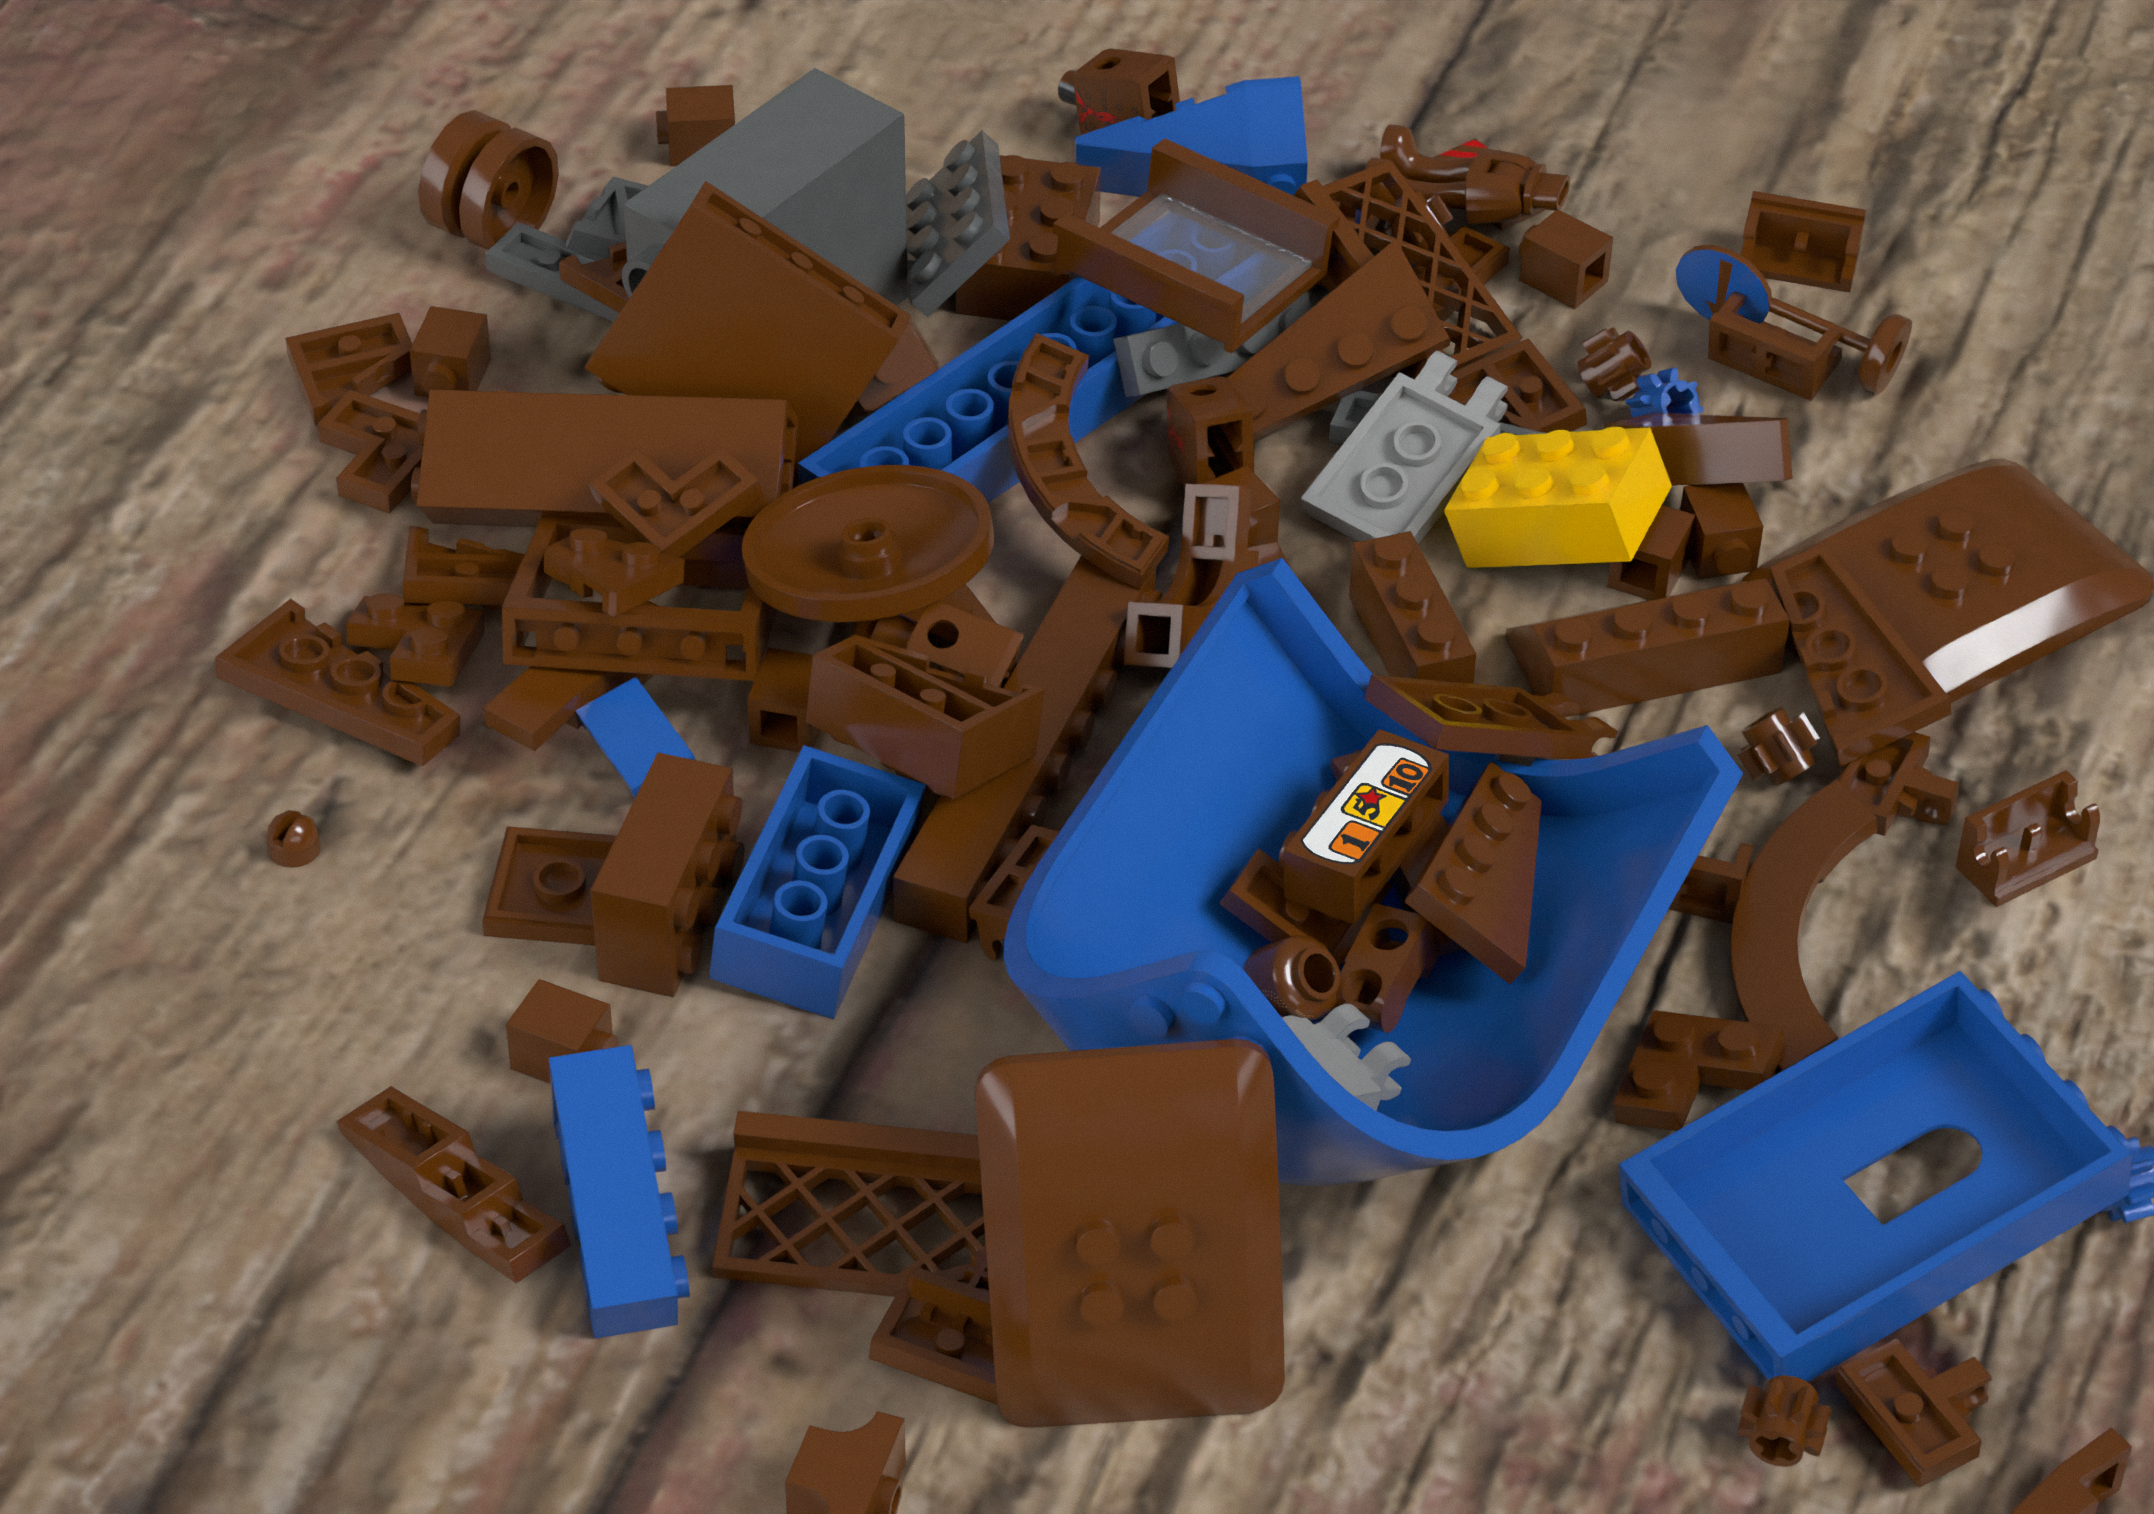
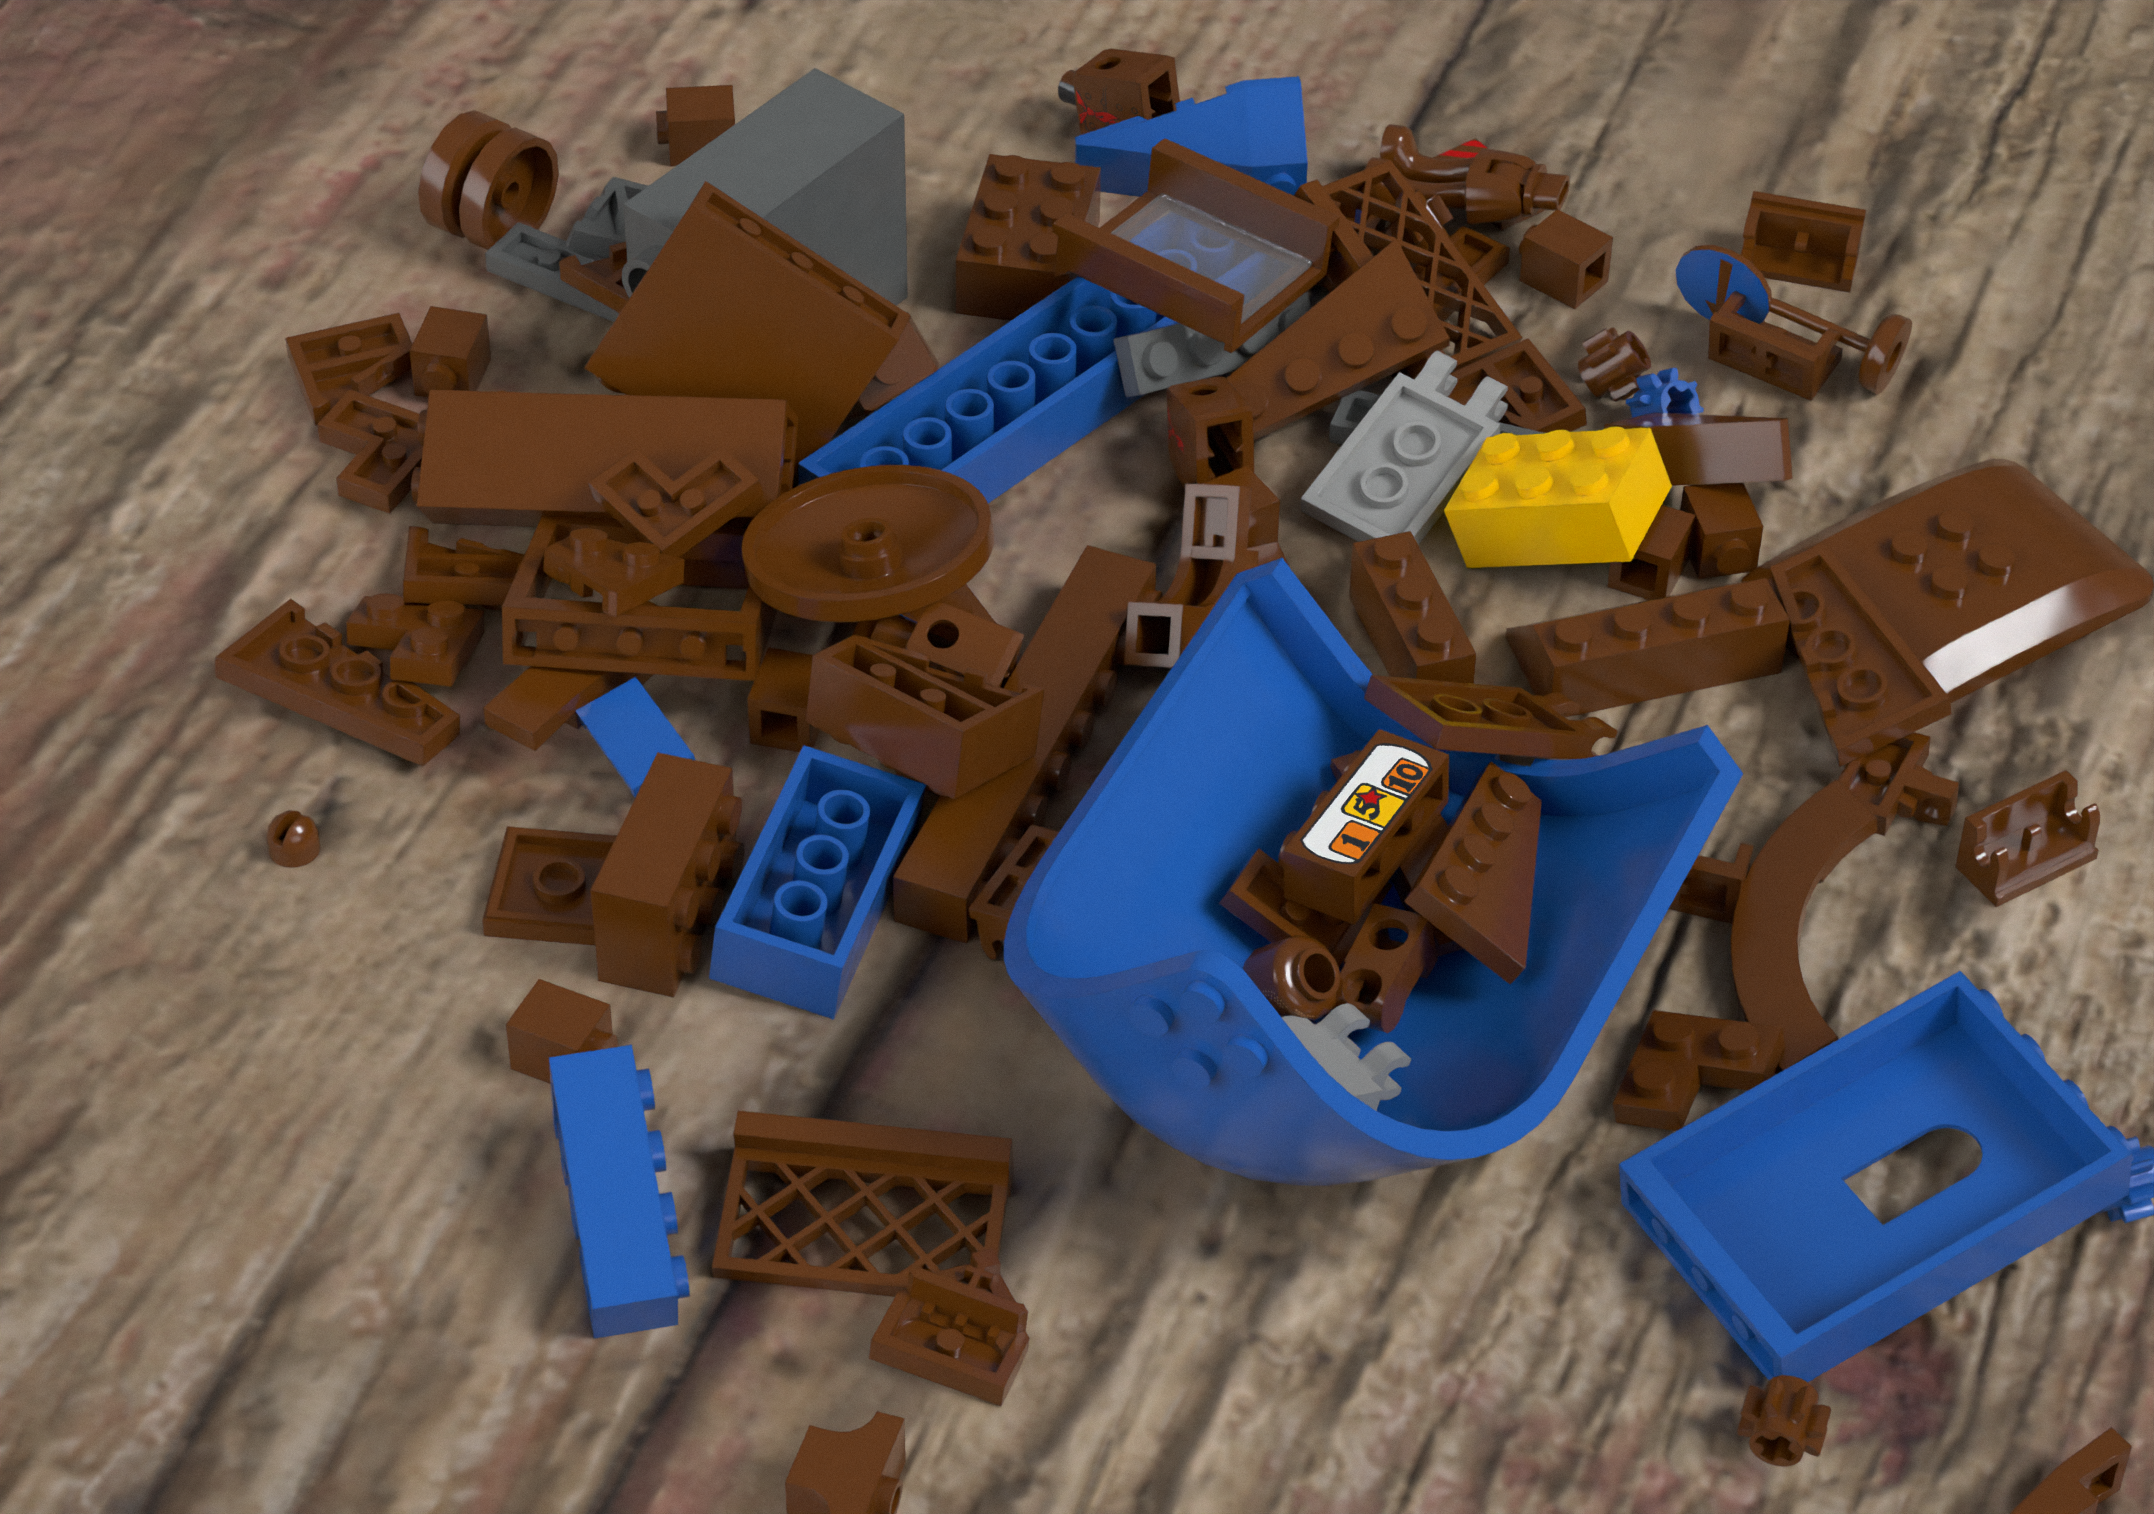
reddish brown slope [336,1086,571,1283] -> none
dark grey plate [906,130,1010,317] -> none
reddish brown wedge [975,1039,1285,1427] -> none
reddish brown tile [1007,333,1169,590] -> none
reddish brown gear [1737,707,1820,786] -> none
reddish brown hinge [1835,1338,1992,1487] -> none

